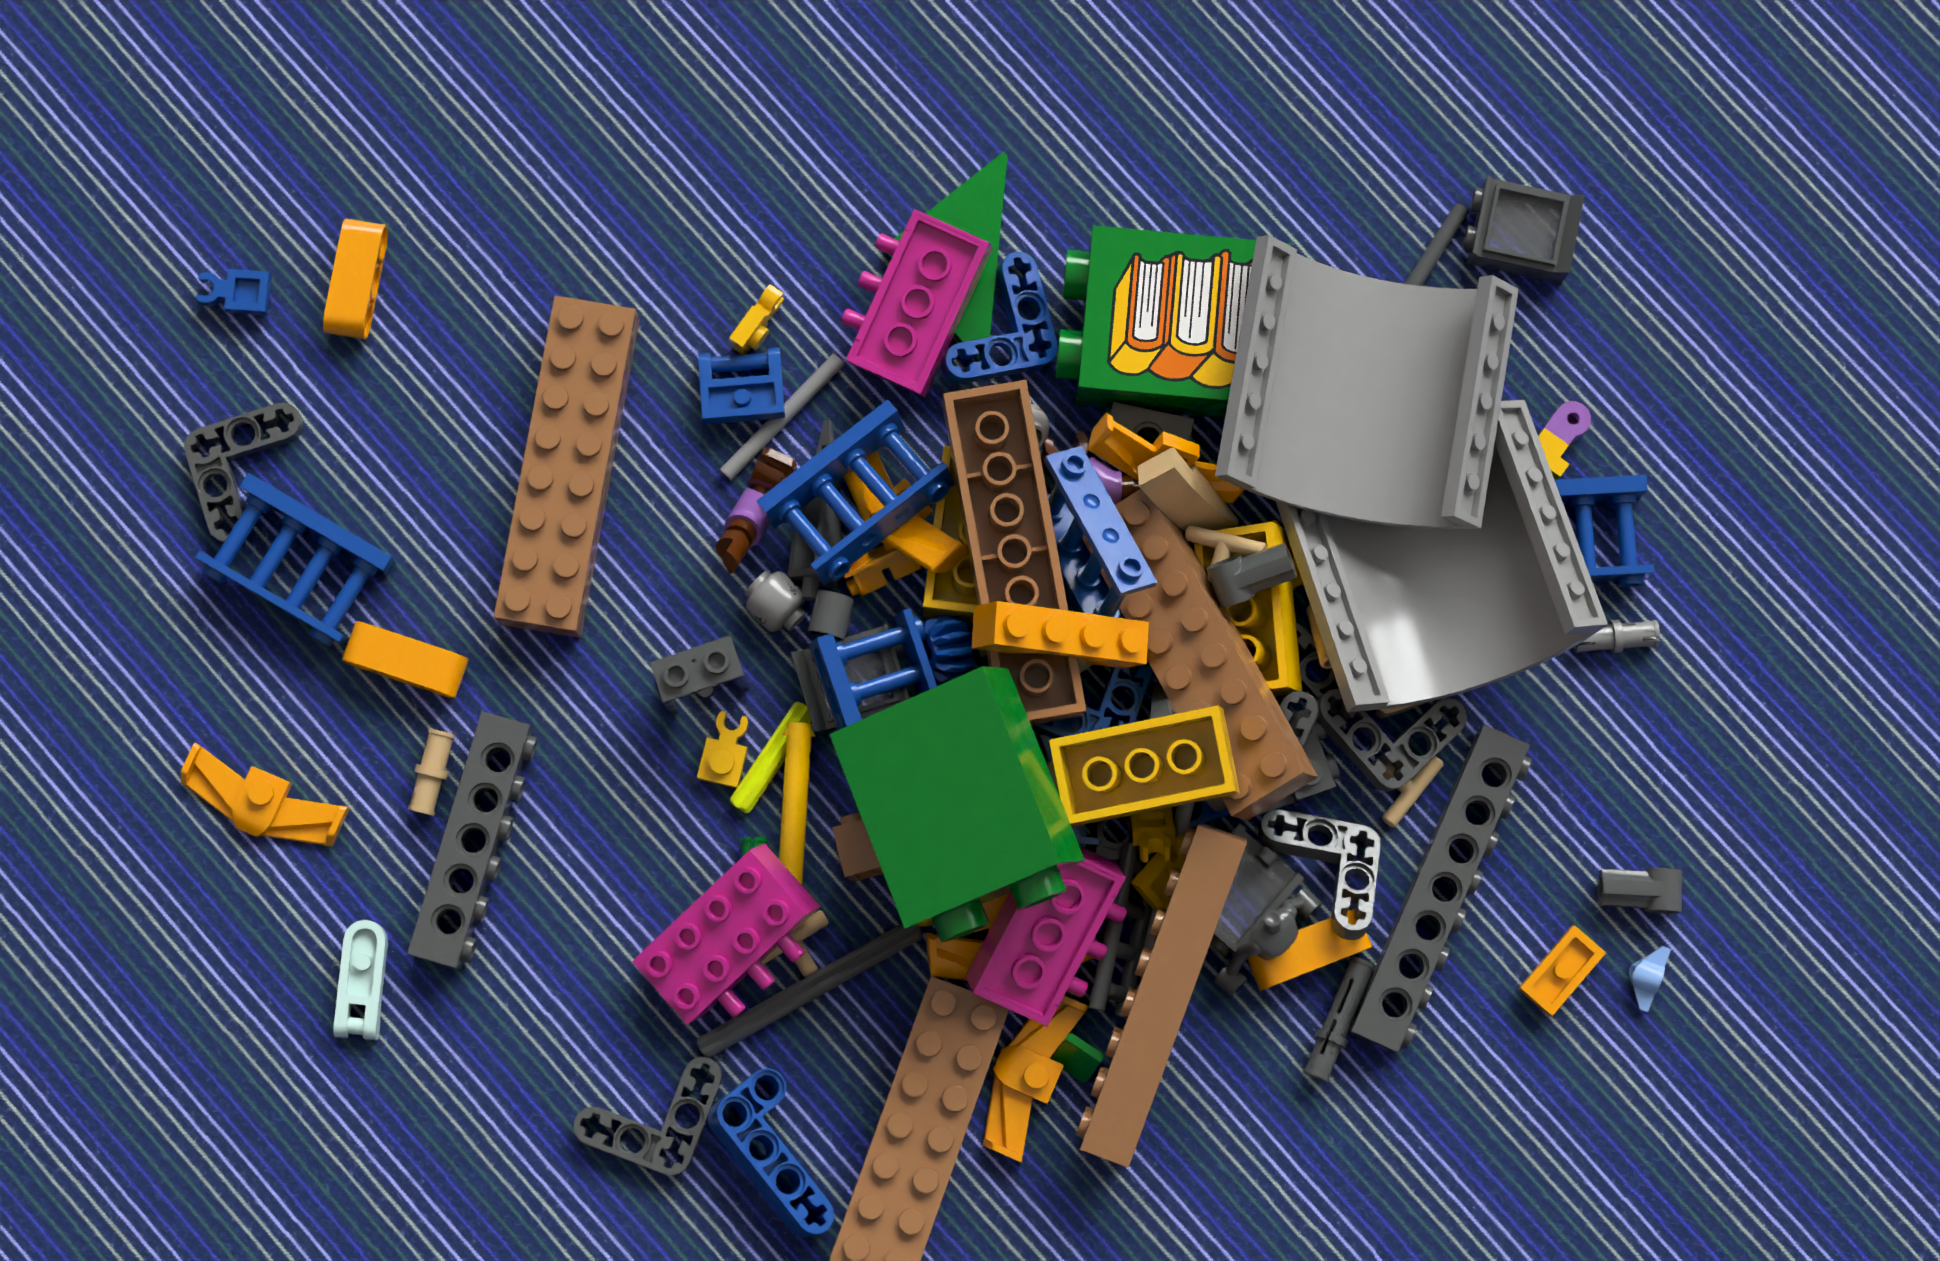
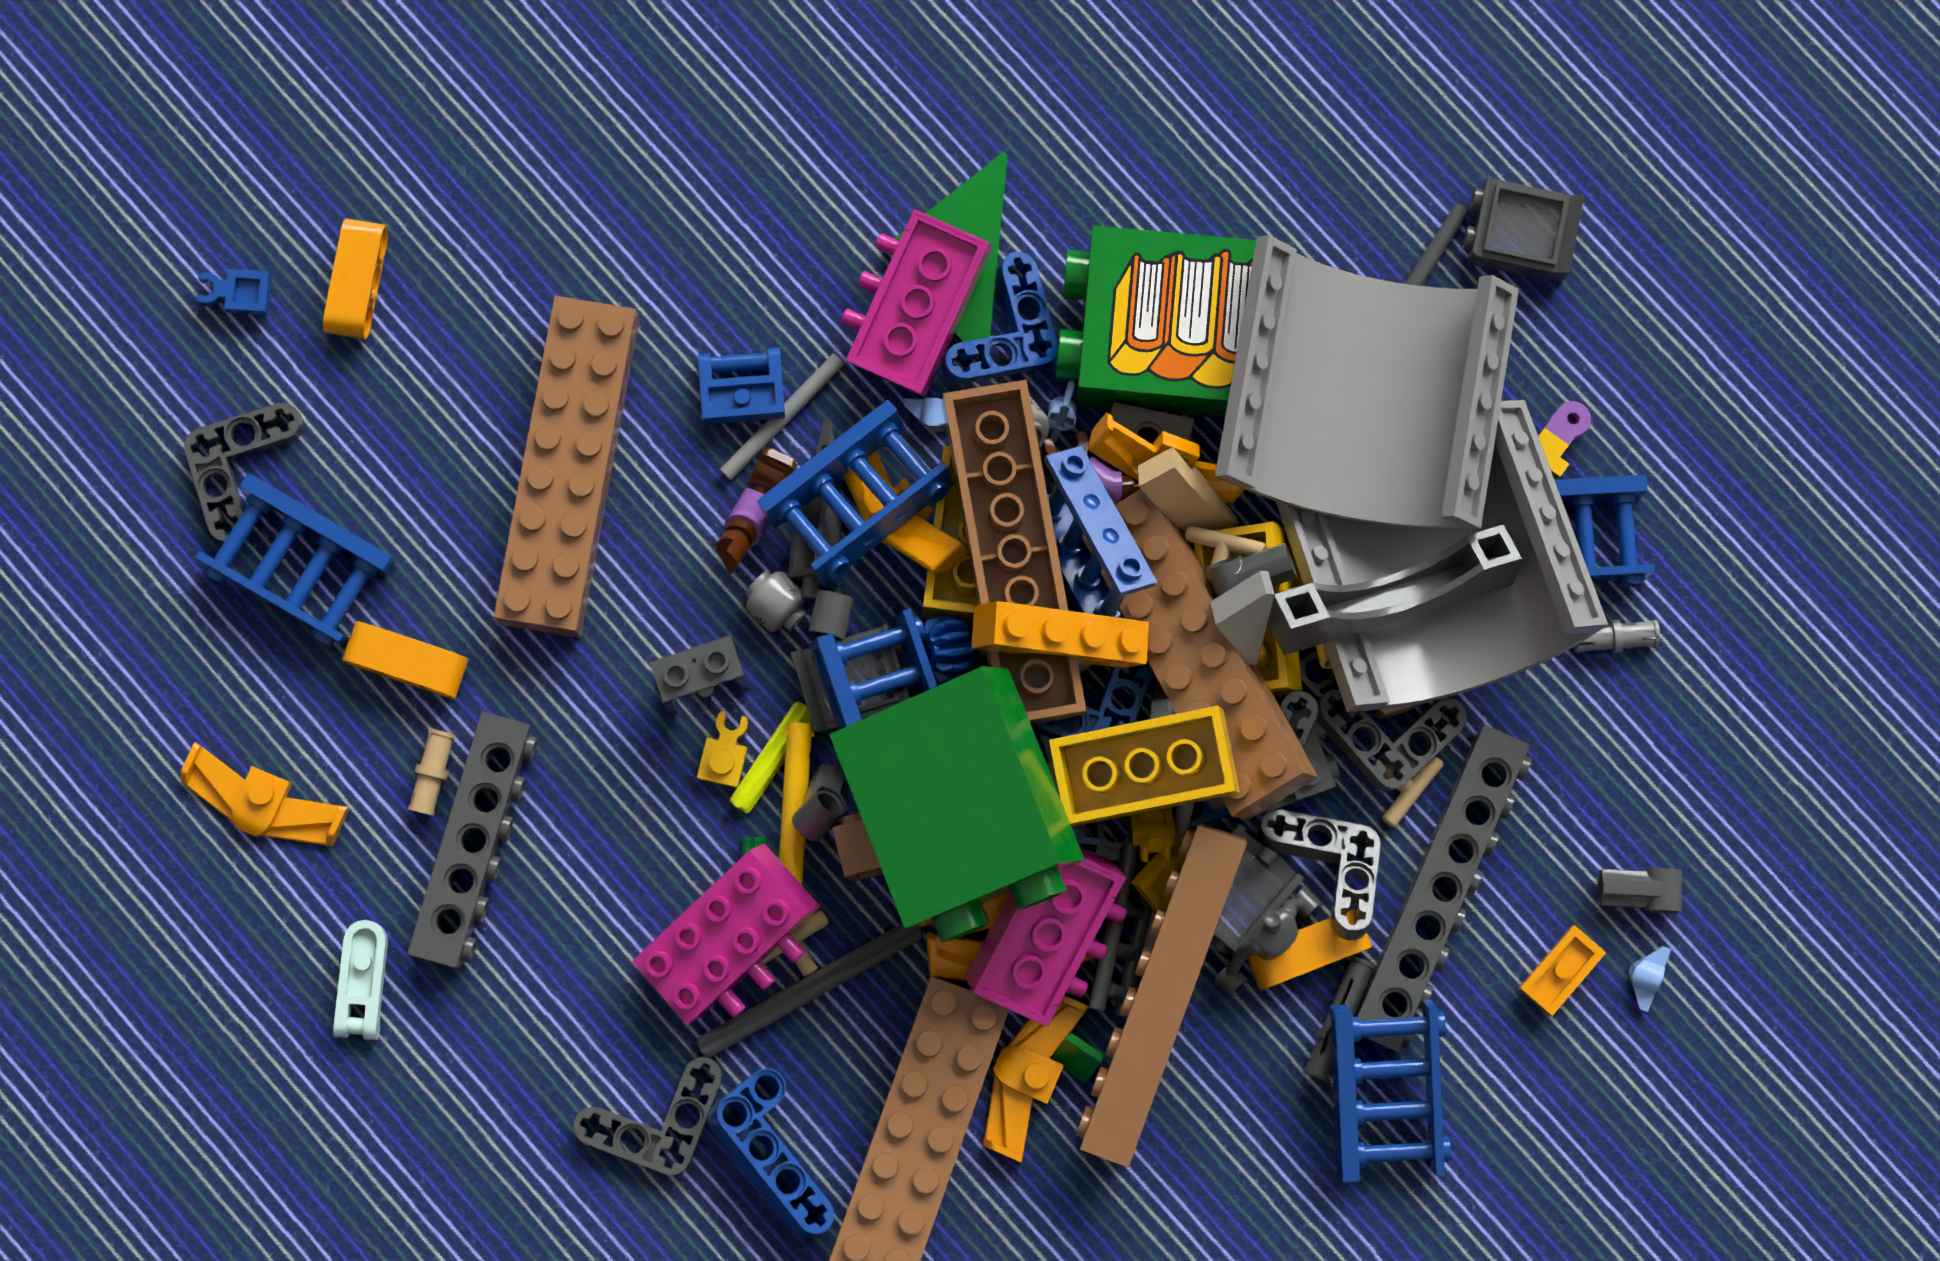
yellow plate [729,284,784,355] -> none
light orange hinge [844,543,921,597] -> none
none -> dark grey piece [792,763,849,841]
none -> light blue piece [904,398,946,433]
none -> light blue piece [1048,380,1077,443]
none -> light grey slope [1210,571,1275,665]
none -> dark grey arch [1268,524,1522,655]
none -> blue fence [1330,999,1451,1182]

